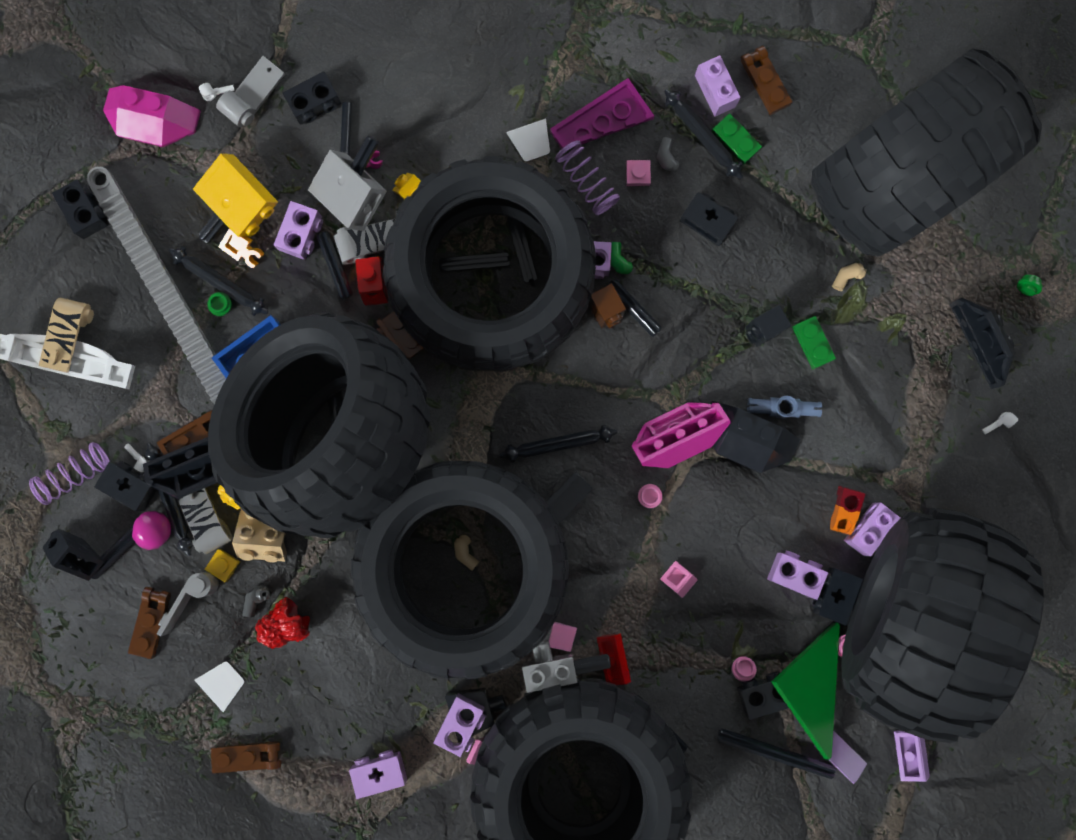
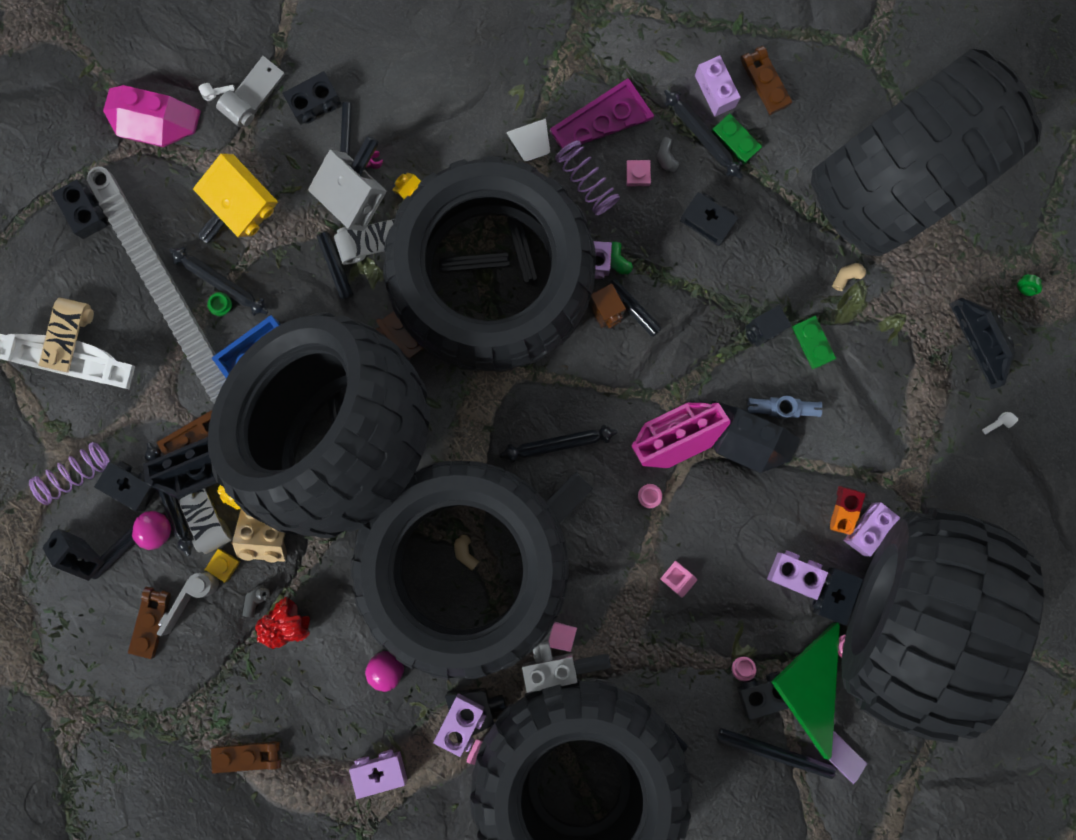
white hand [124,444,149,472] -> none
white sticker [194,662,244,712] -> none
plate [219,228,264,268] -> none
lavender brick [274,201,323,260] -> none
red torso [355,257,389,306] -> none
red plate [596,633,631,685] -> none
lavender slope [894,730,930,782] -> none
none -> dark pink hair [365,651,404,692]

